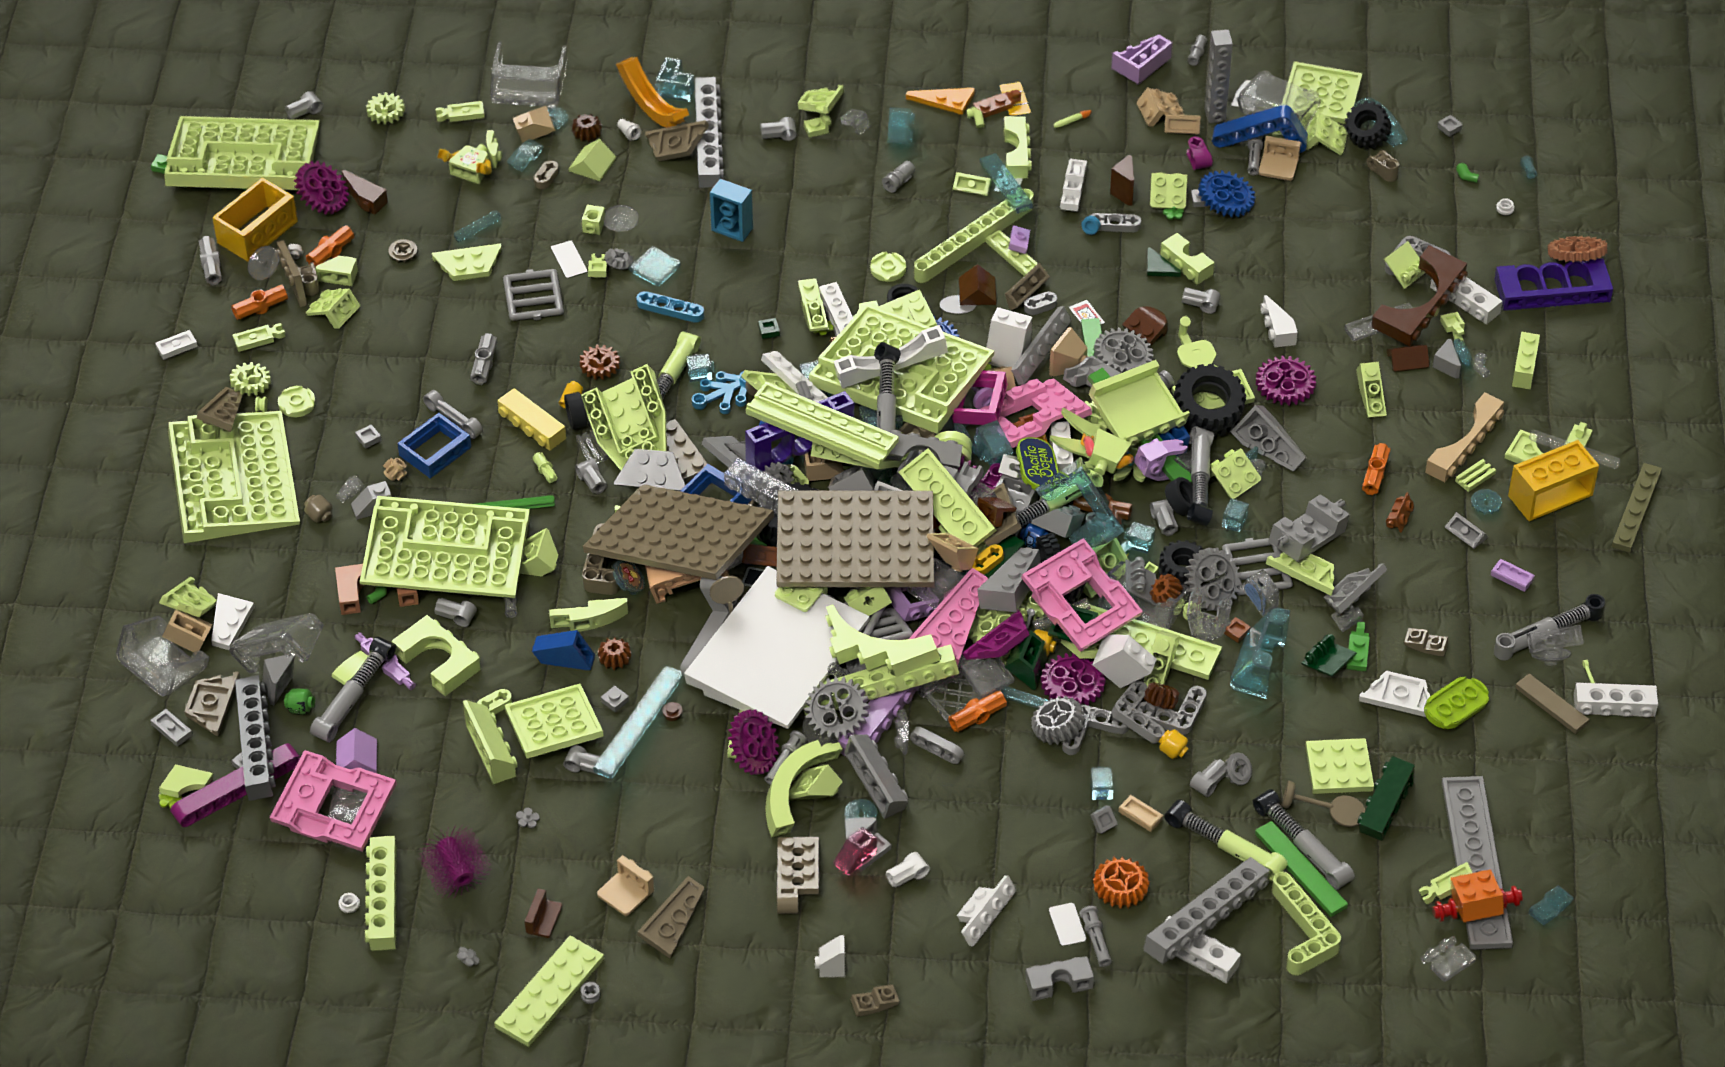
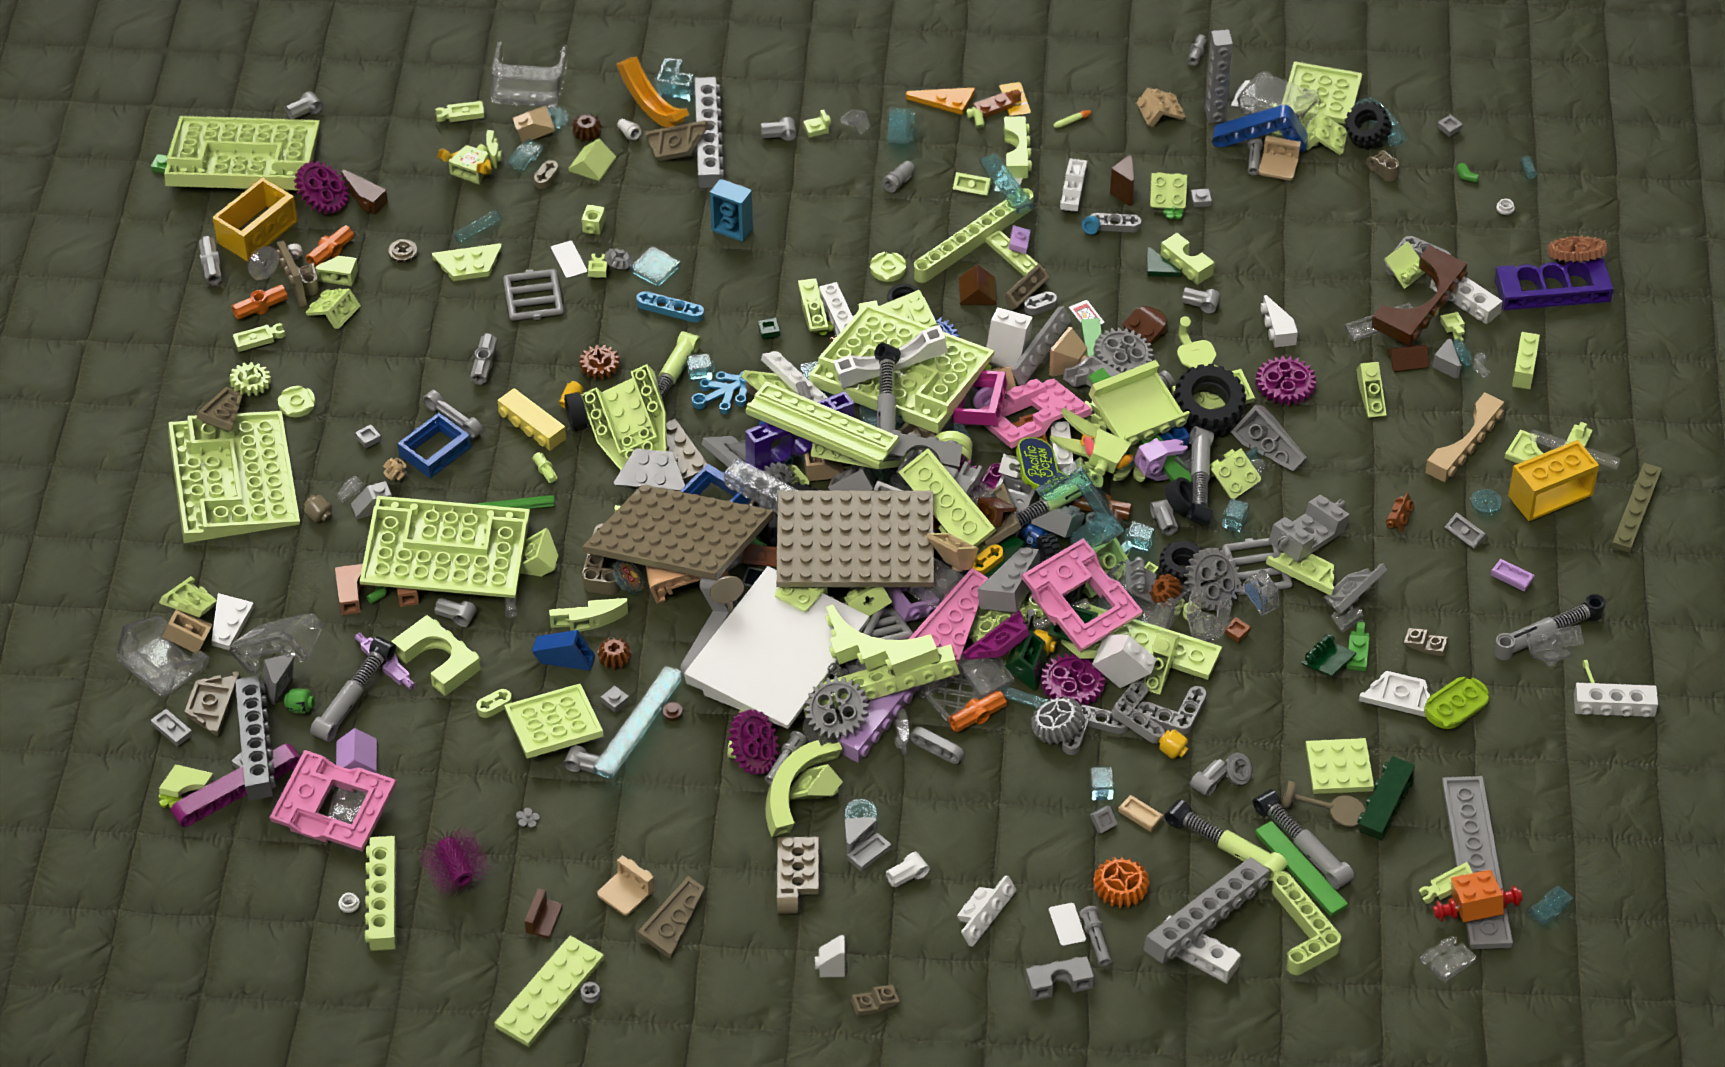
white plate [155,330,197,360] -> none
yellowish green bush [255,396,268,412] -> none
yellowish green slope [331,651,369,685] -> none
yellowish green gear [366,92,405,124] -> none
light grey plant [457,947,479,966] -> none
yellowish green slope [463,700,518,784] -> none
light grey piece [575,458,607,495] -> none
clear tile [576,430,608,463] -> none
clear dish [603,205,639,232] -> none
yellowish green wing [798,85,844,114] -> none
clear pink slope [833,826,877,876] -> none
light grey slope [844,735,908,819] -> none
sticker [940,295,976,314] -> none
clear light blue brick [972,420,1013,466] -> none
lavender wedge [1112,35,1172,84] -> none
reddish brown gear [1144,682,1179,710] -> none
tan tile [1164,114,1201,134] -> none
magenta piece [1186,137,1213,170] -> none
blue gear [1198,170,1256,217] -> none
clear light blue windscreen [1230,608,1290,698] -> none
orange piece [1362,443,1391,496] -> none
yellowish green tile [1455,459,1496,492] -> none
dark tan tile [1515,674,1589,734] -> none

